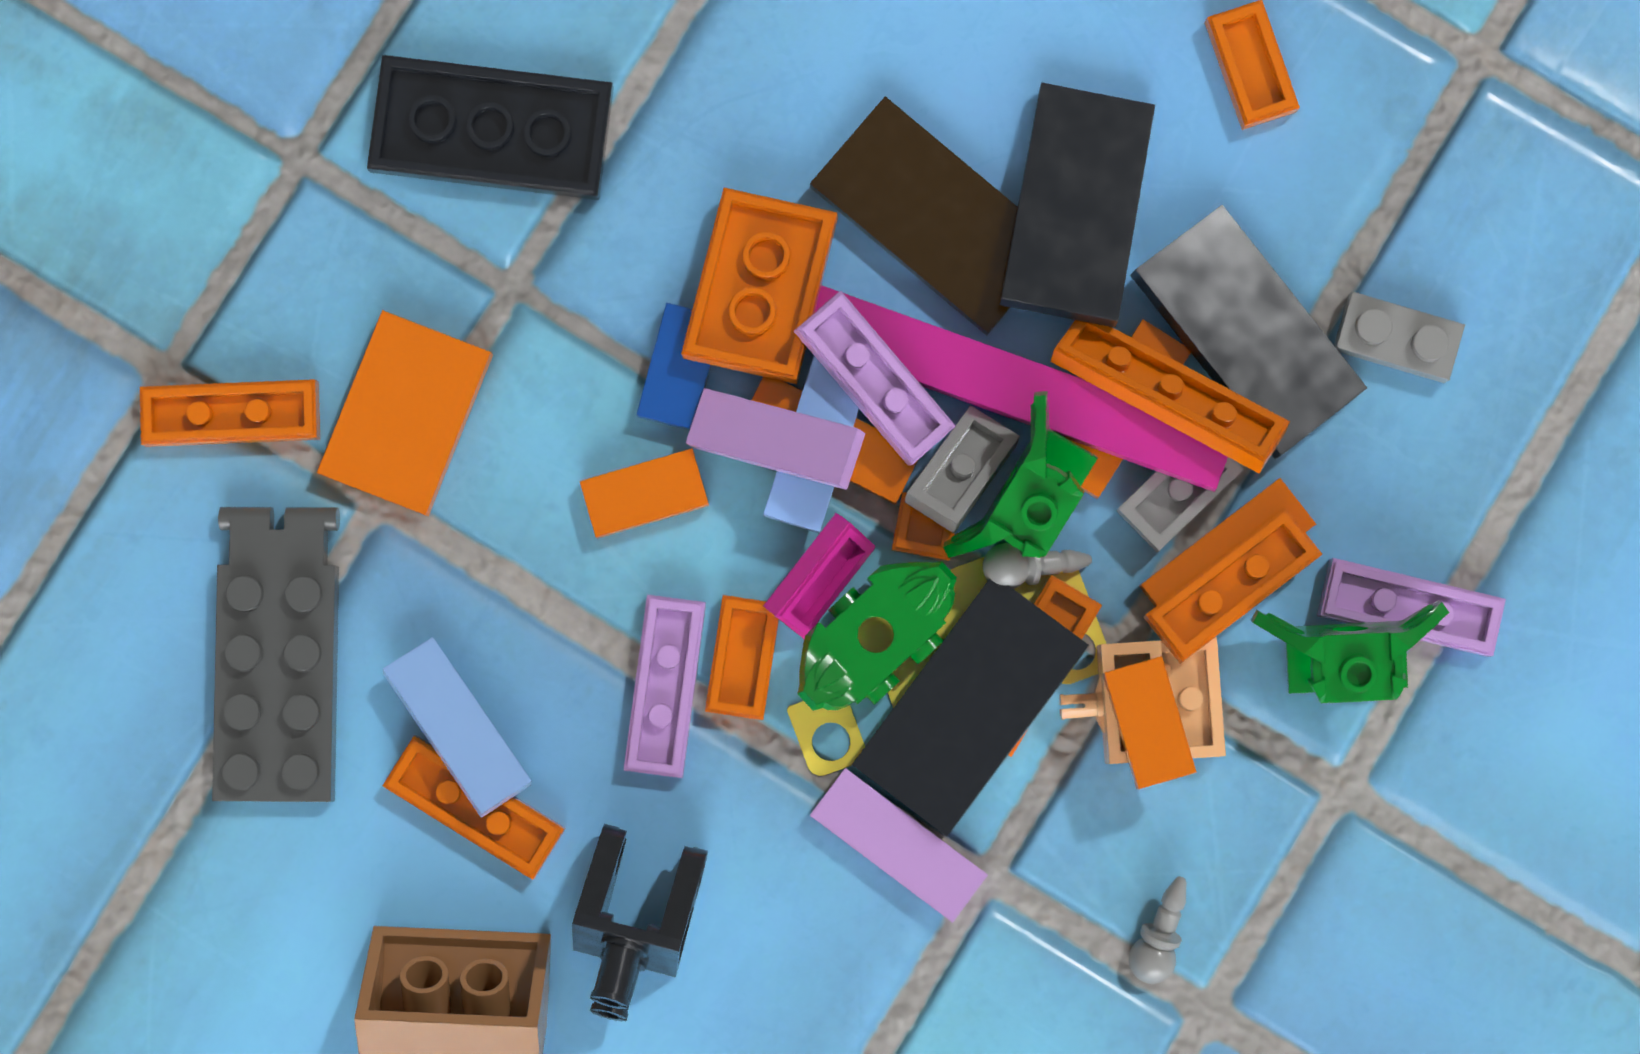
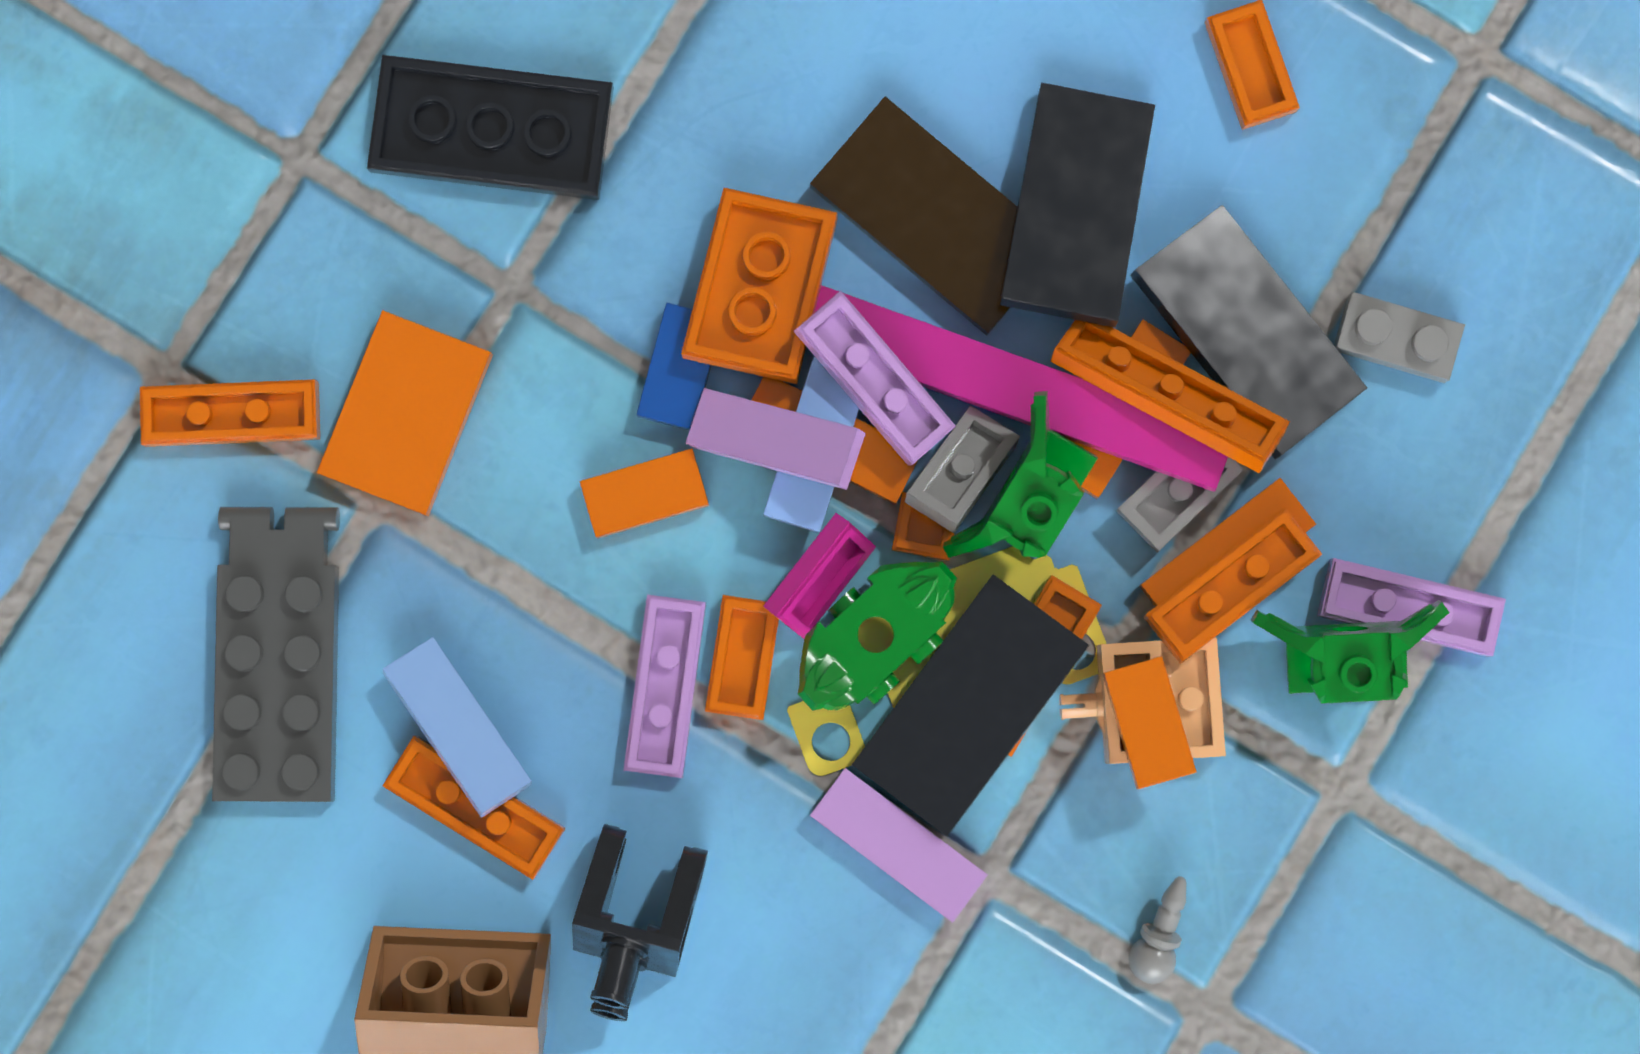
light grey bar [983,543,1092,589] -> none

